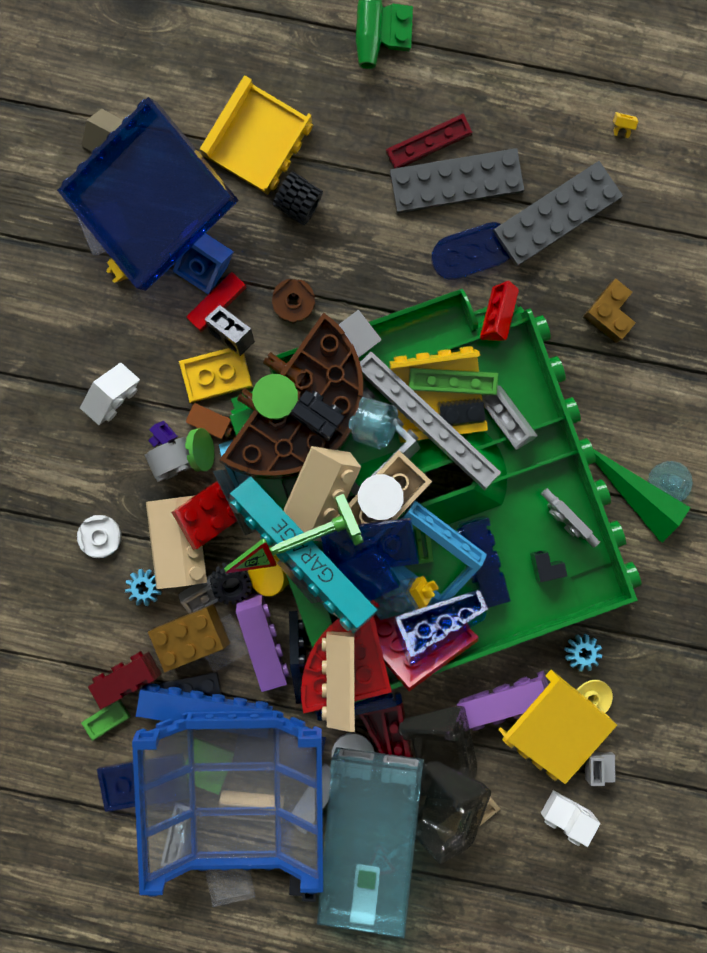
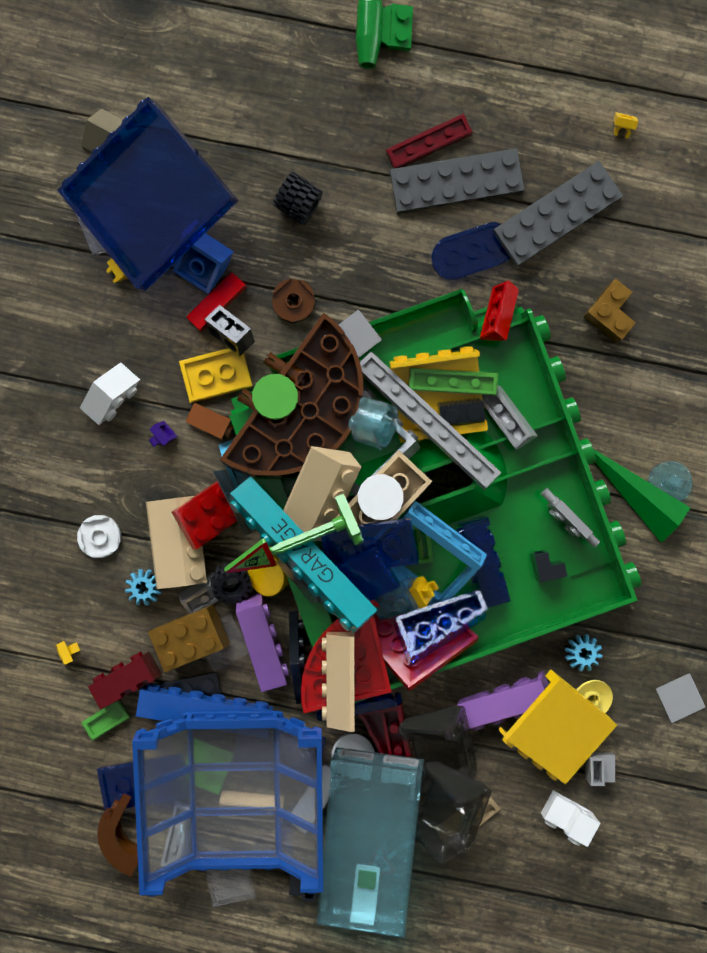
light grey brick [144,437,192,482] -> none
bright green tile [185,428,215,472] -> none
yellow panel [200,75,313,195] -> none
black brick [290,390,344,442] -> none
none -> yellow tile [55,641,80,665]
none -> reddish brown arch [97,793,138,877]
none -> light grey sticker [656,673,705,723]

